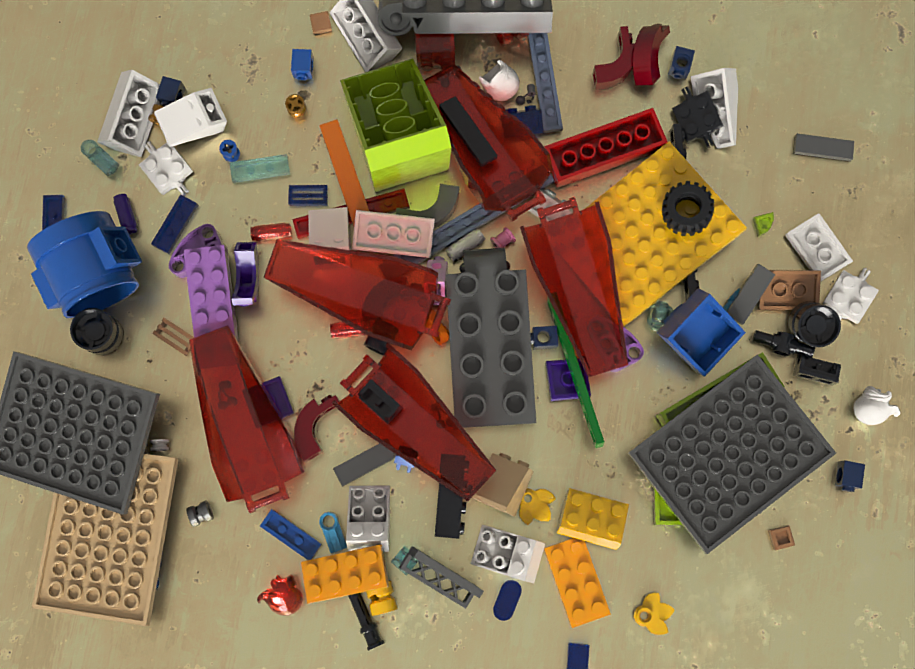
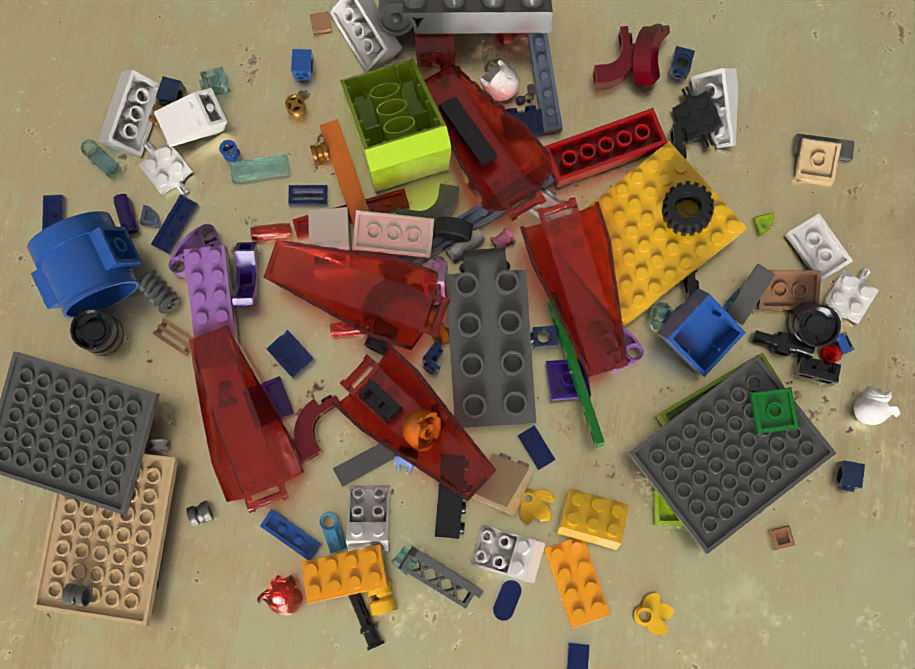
none -> dark grey wheel [62,583,92,607]
none -> dark grey piece [138,270,181,314]
none -> sand blue tile [140,205,161,228]
none -> clear light blue brick [199,66,231,95]
none -> clear blue plate [266,330,315,379]
none -> pearl gold wheel [310,141,330,164]
none -> orange cylinder [402,409,441,452]
none -> clear blue bracket [422,340,444,375]
none -> black tyre [434,216,473,242]
none -> clear blue tile [517,425,556,470]
none -> green tile [749,387,799,434]
none -> tan tile [794,138,842,182]
none -> red tile [821,343,842,363]
none -> blue tile [833,332,855,354]

